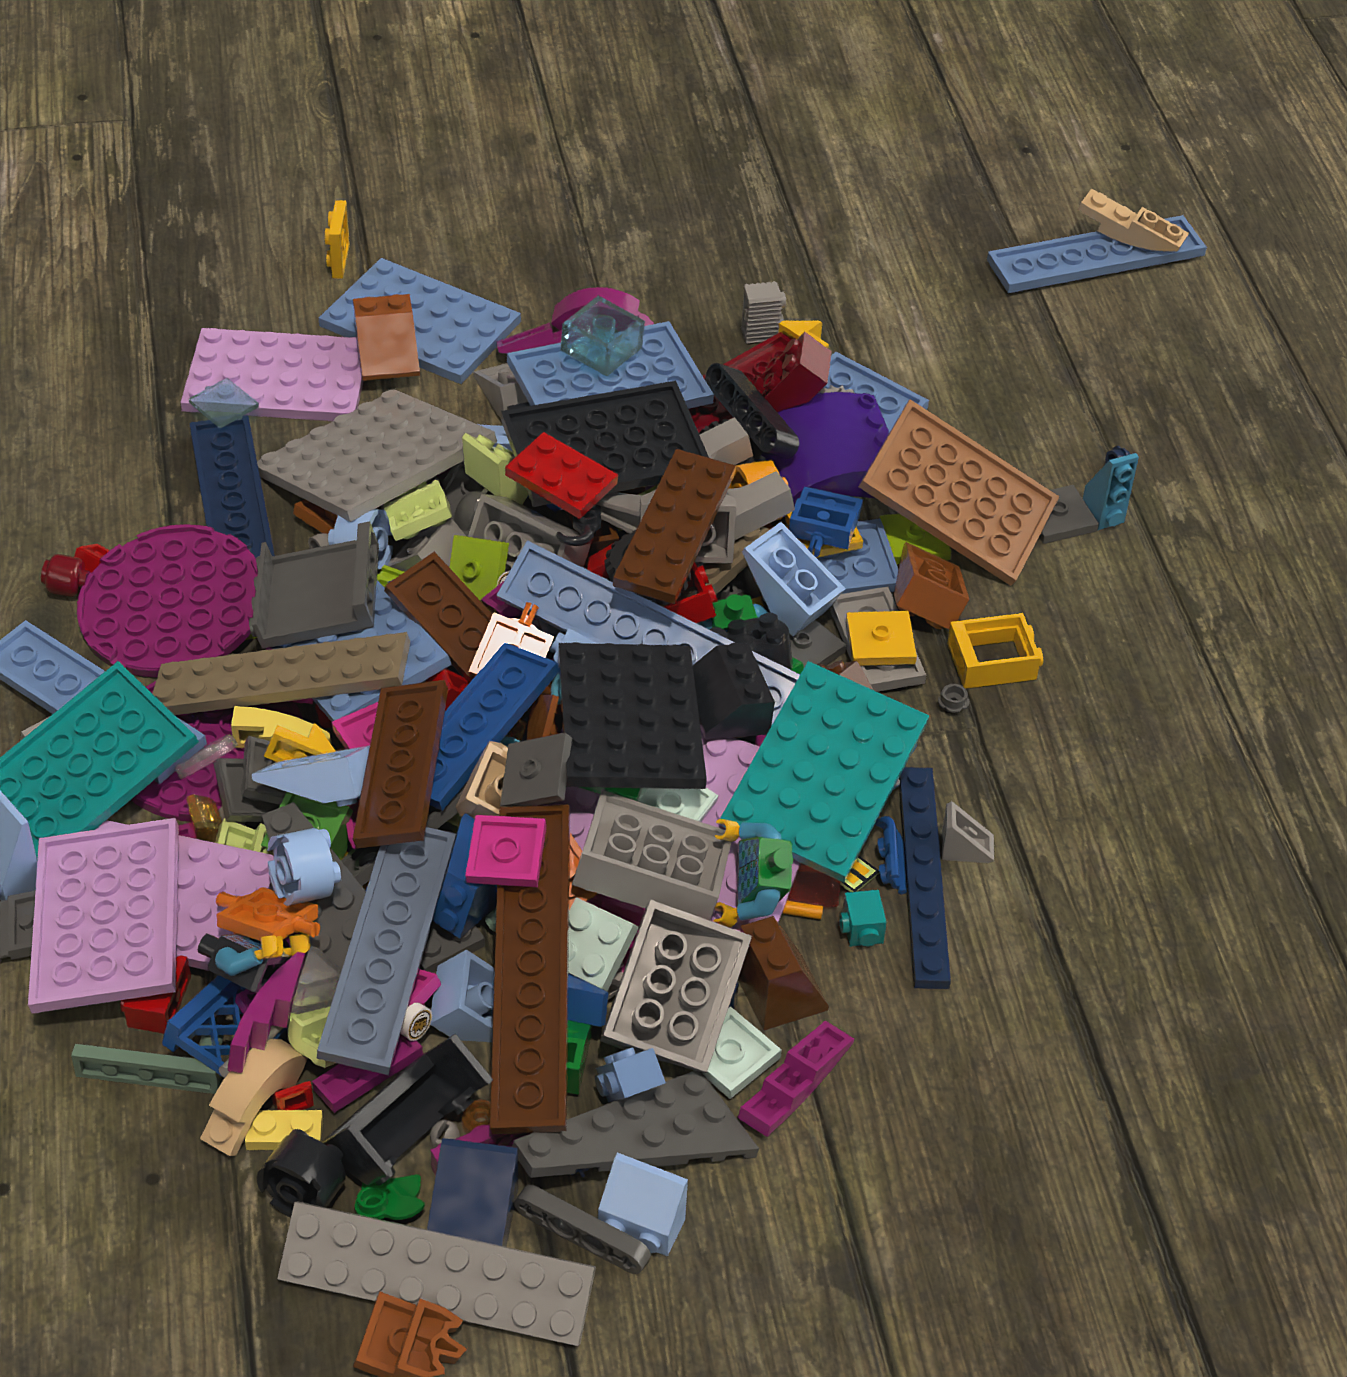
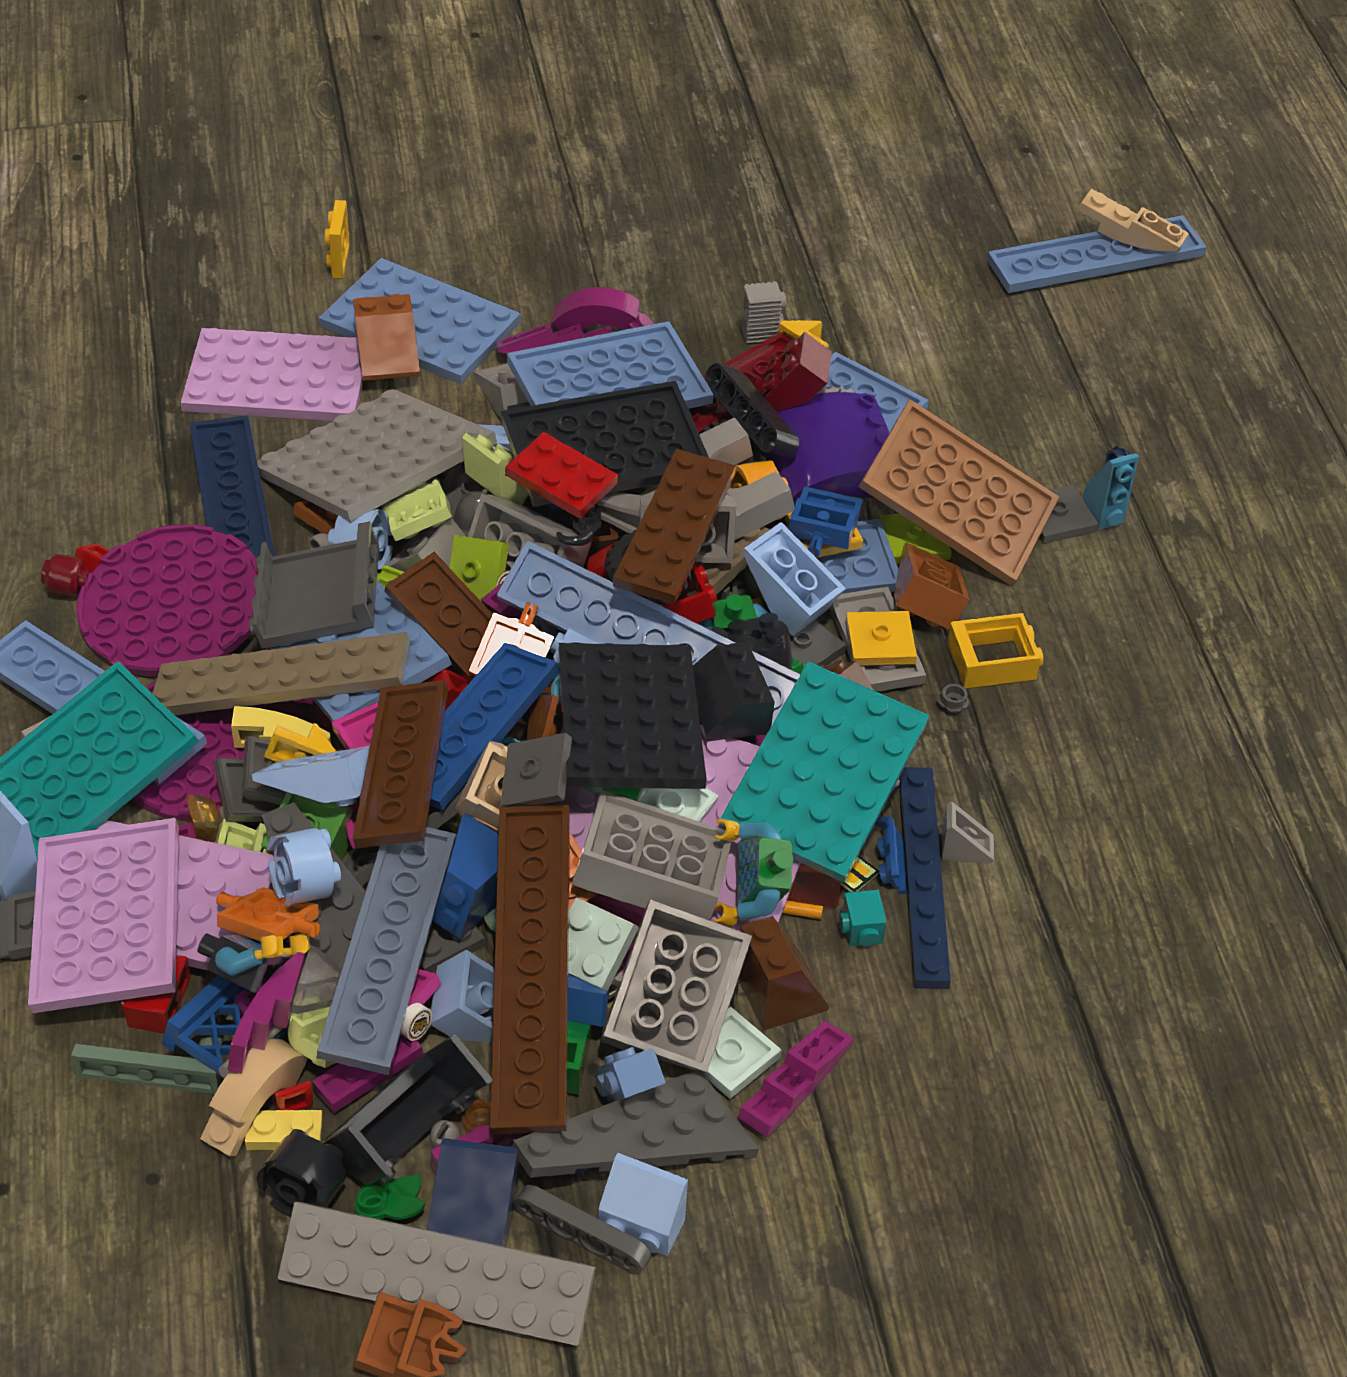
clear tile [175,734,238,779] -> none
clear light blue piece [189,378,259,429] -> none
dark pink plate [465,815,547,887] -> none
clear light blue brick [561,295,645,376] -> none

